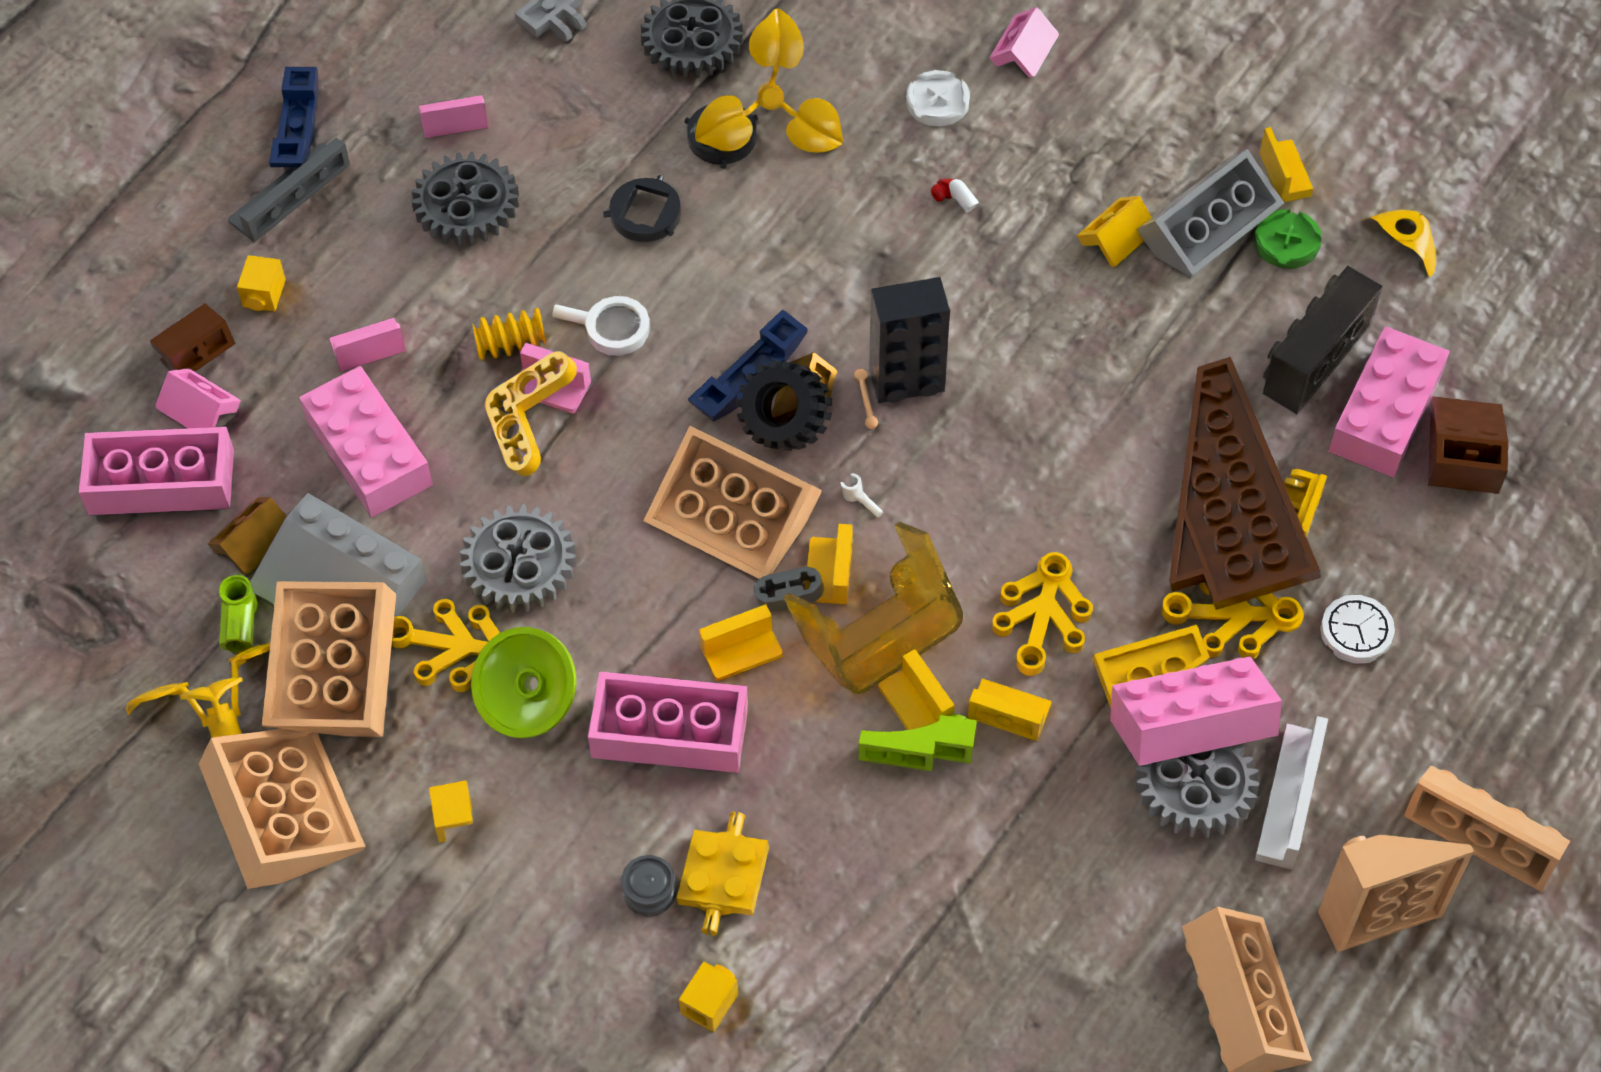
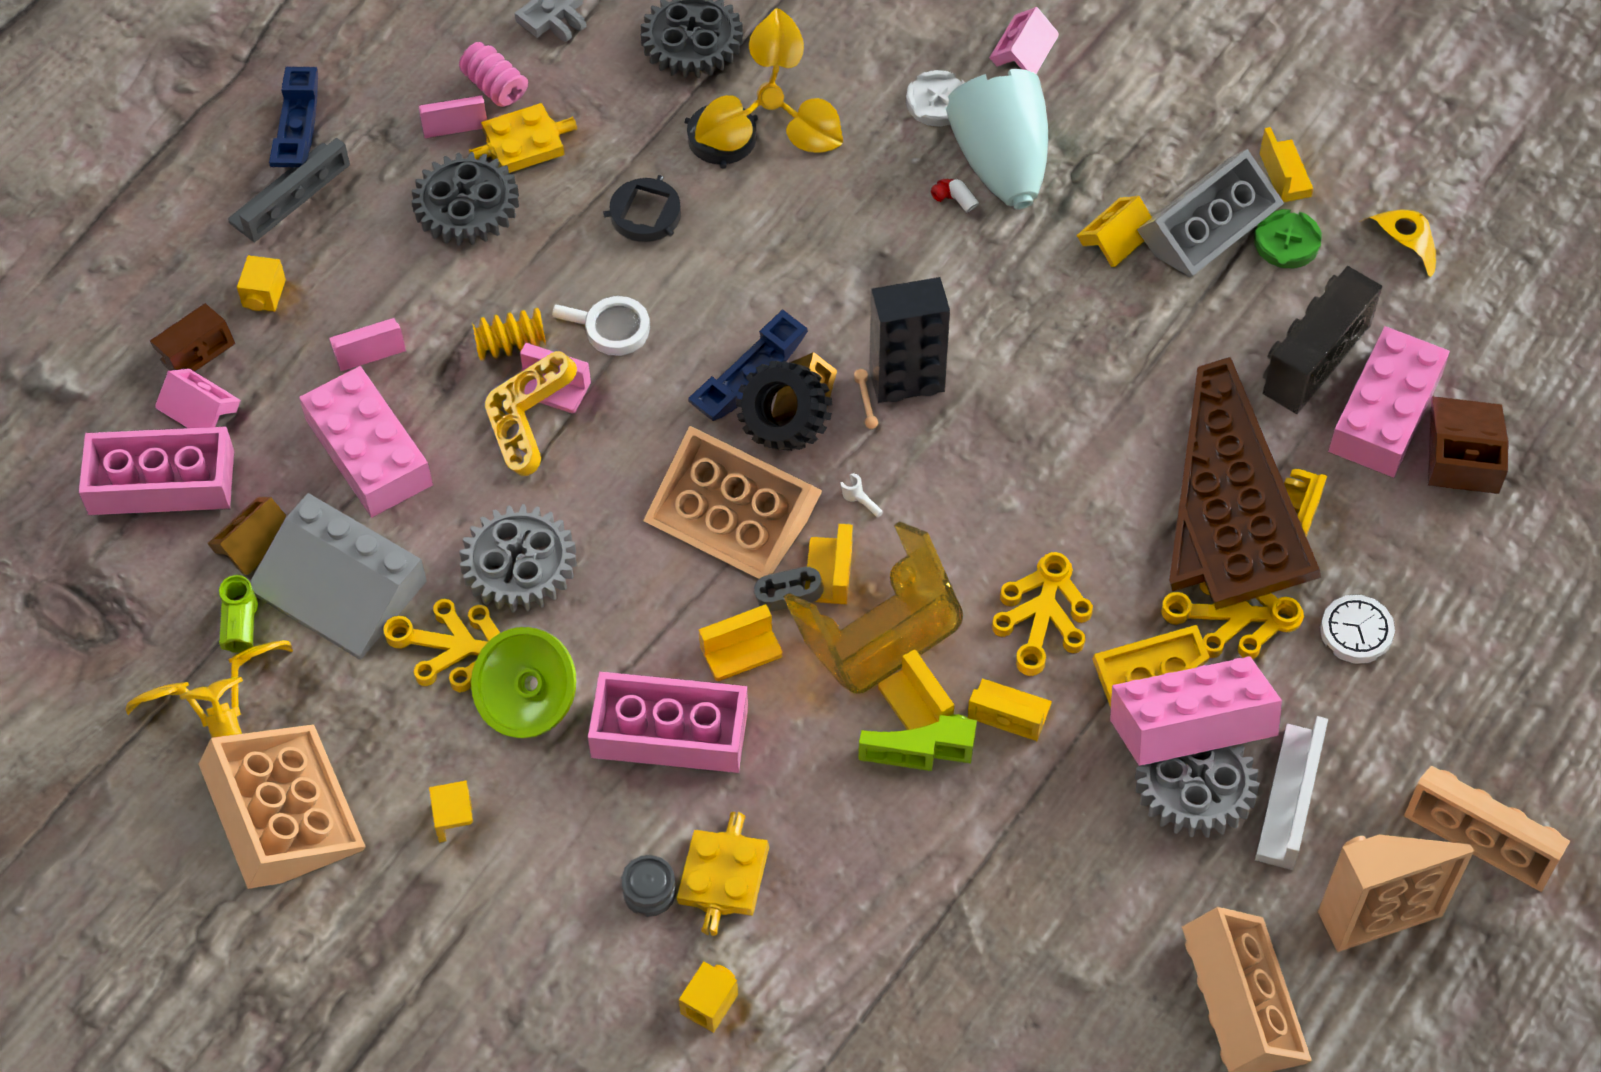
light nougat slope [262,581,396,737] -> none
none -> bright pink piece [459,42,528,107]
none -> yellow plate [469,103,577,173]
none -> light aqua cylinder [945,69,1048,209]

